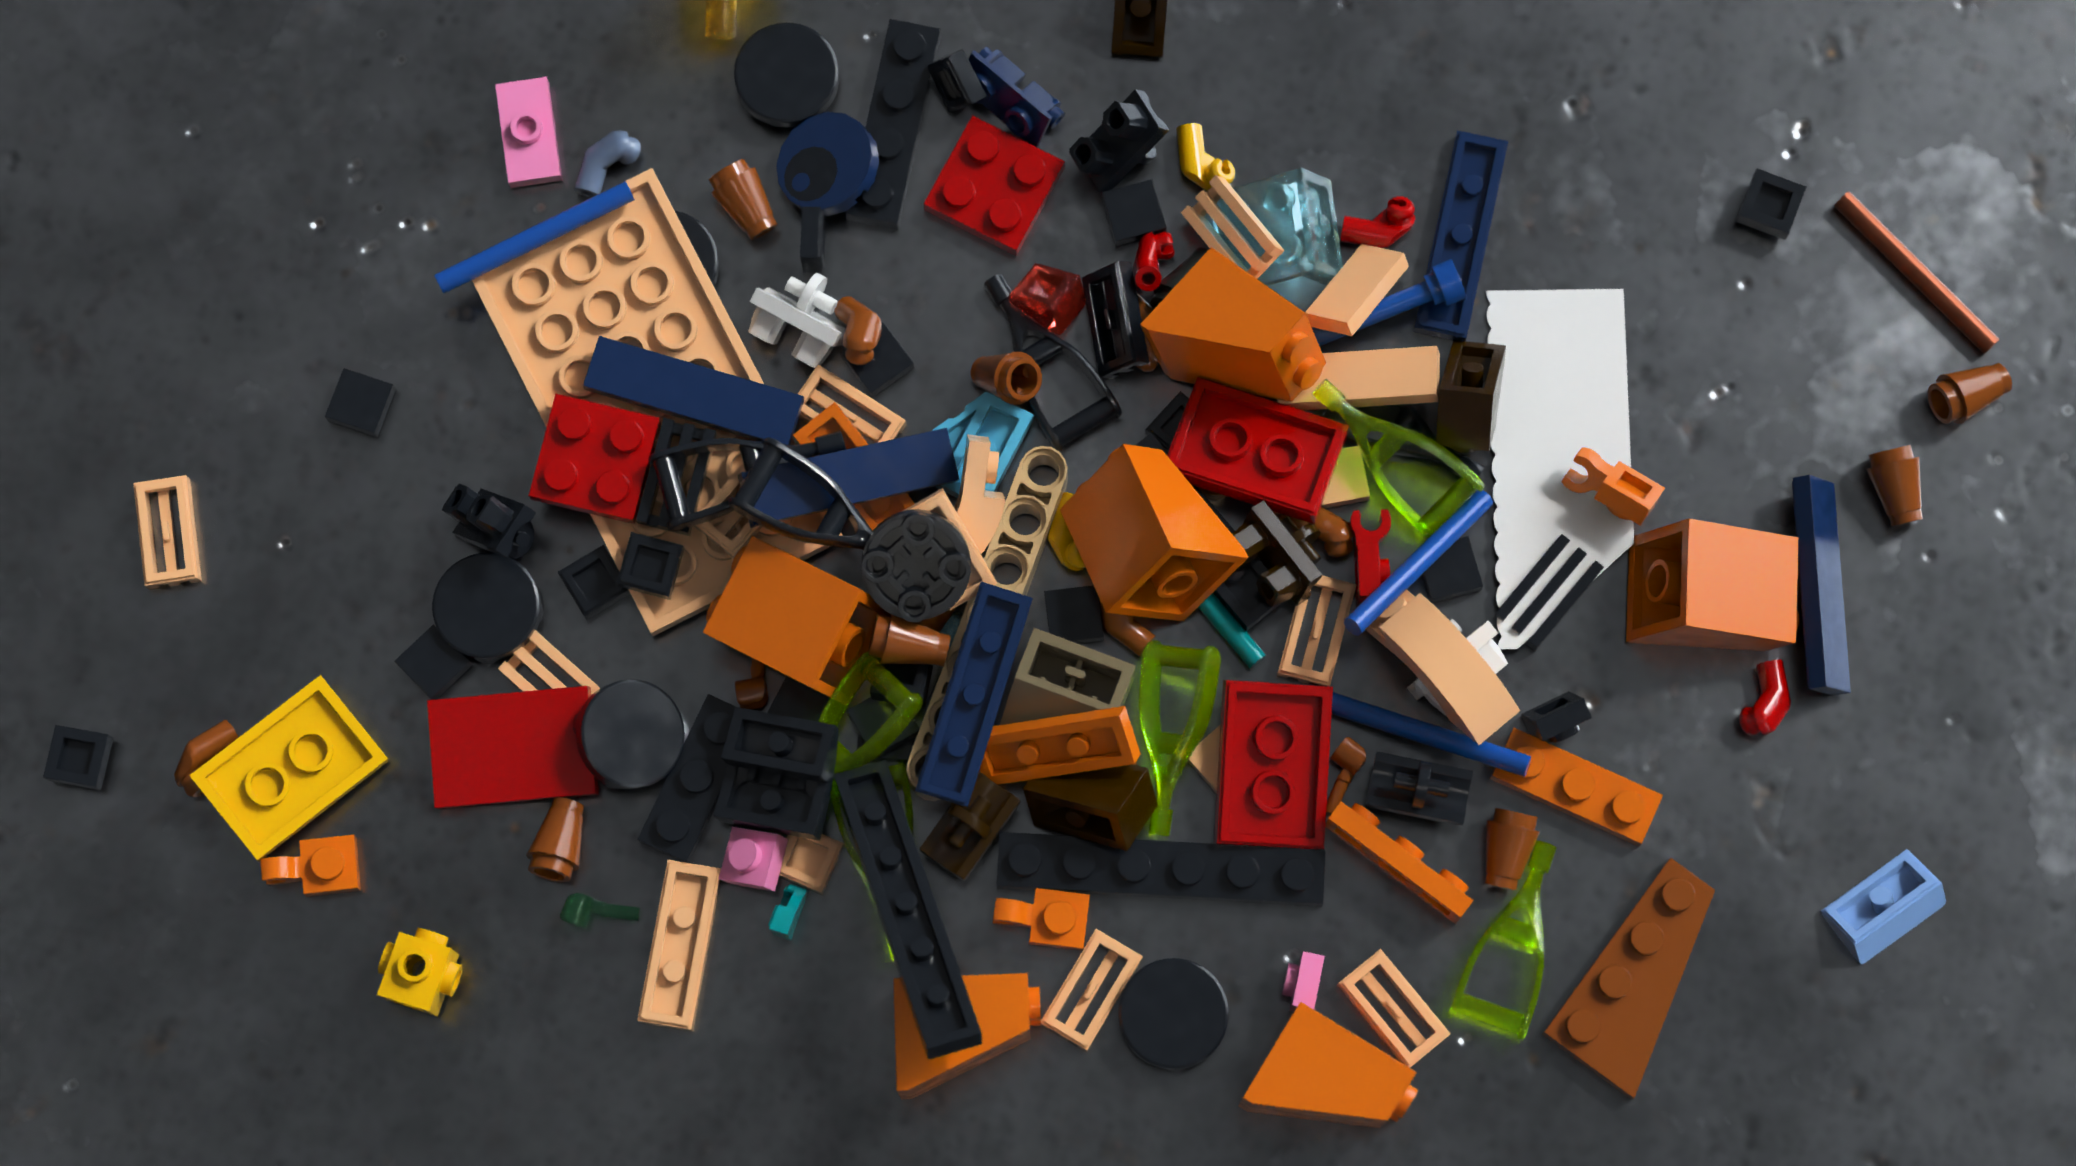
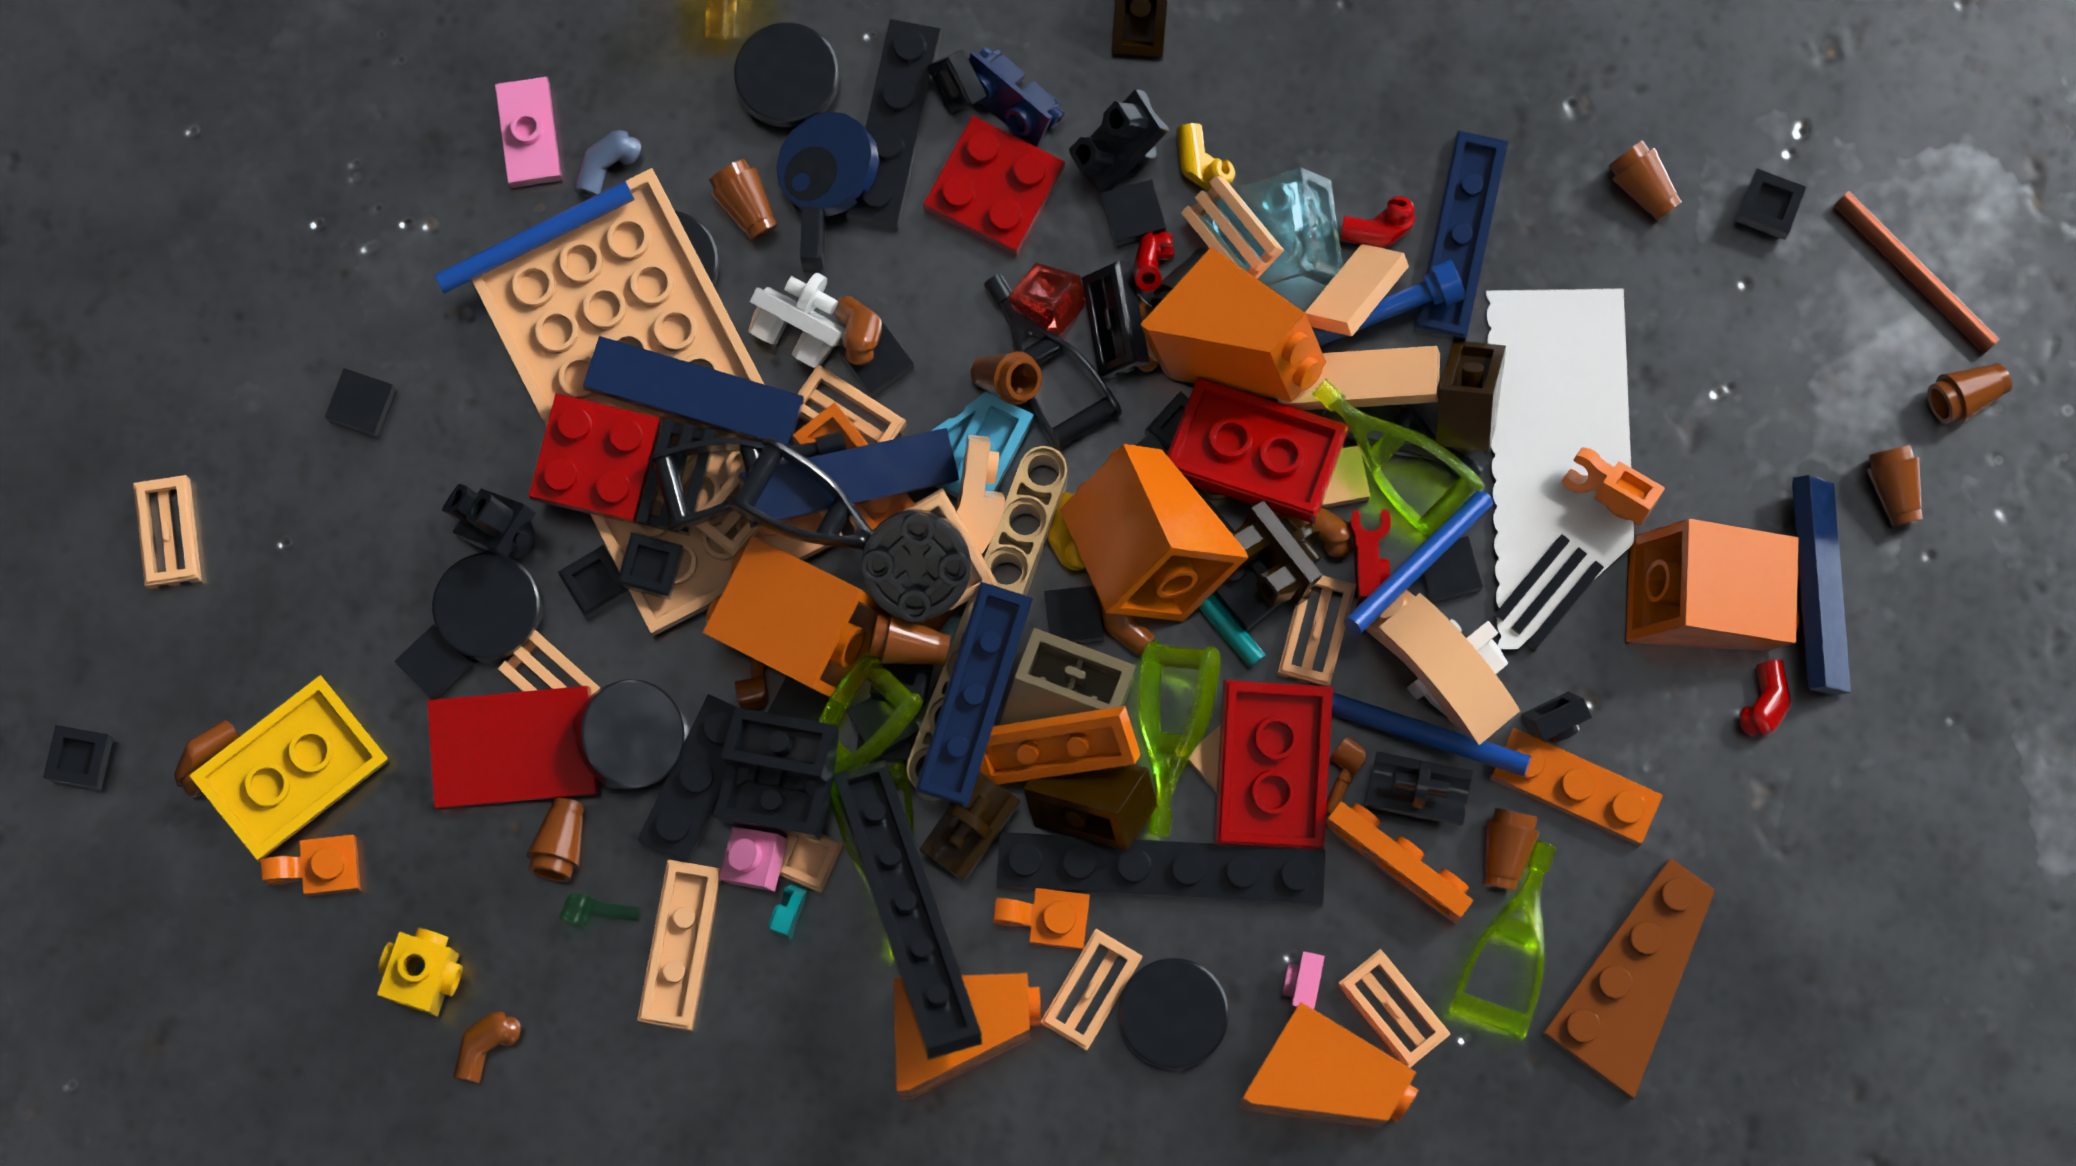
light blue slope [1821,849,1946,965] -> none
none -> dark orange arm [453,1011,521,1083]
none -> dark orange cone [1608,140,1682,221]

